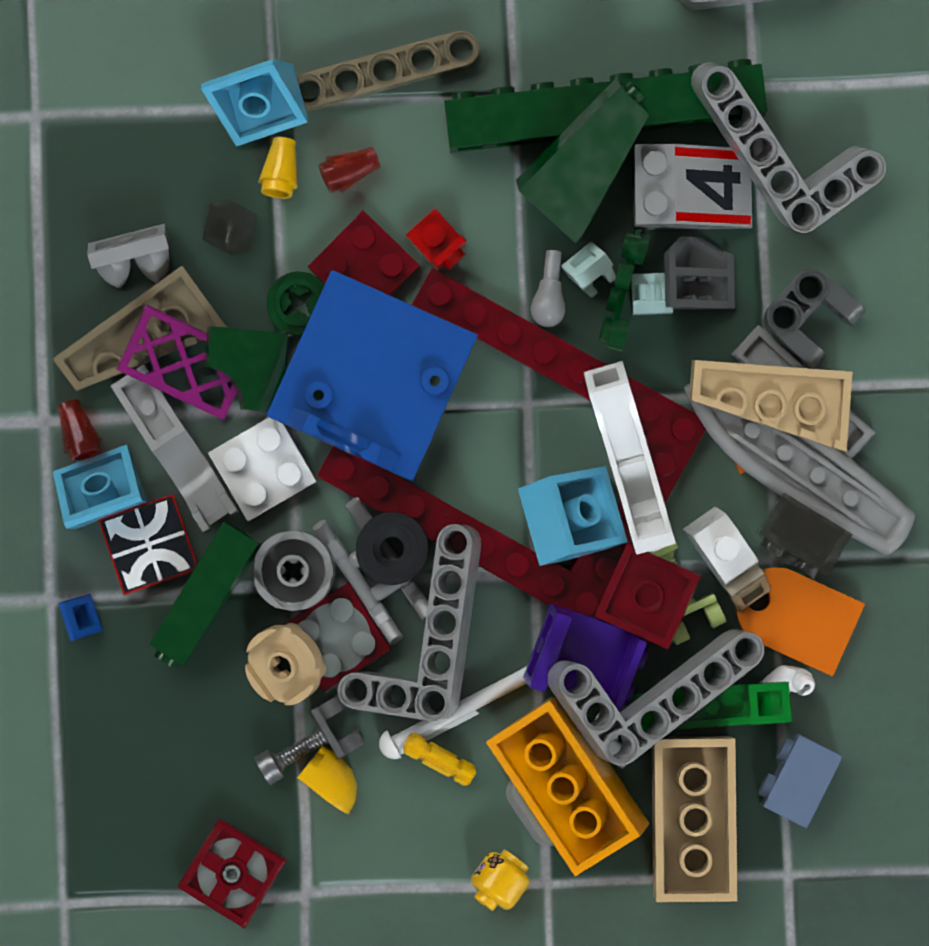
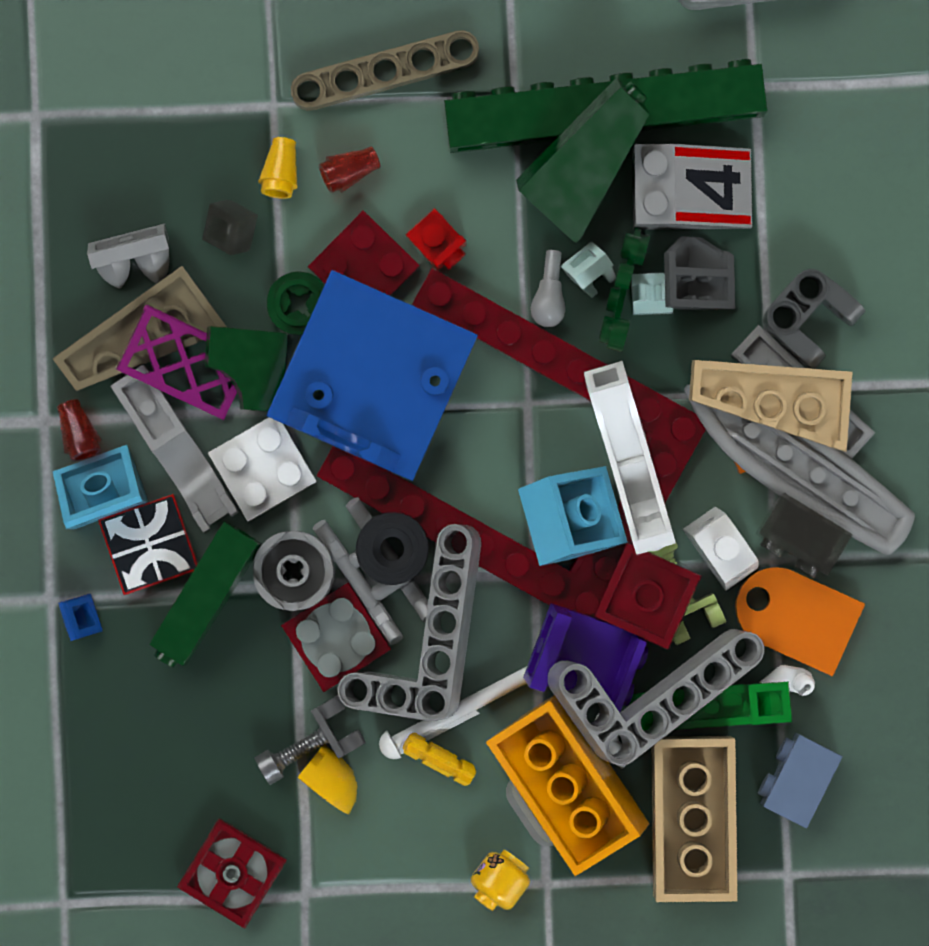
medium azure slope [200,59,308,146] -> none
tan plate [245,623,327,705] -> none
light grey beam [691,62,886,233] -> none
dark tan tile [724,564,771,611] -> none

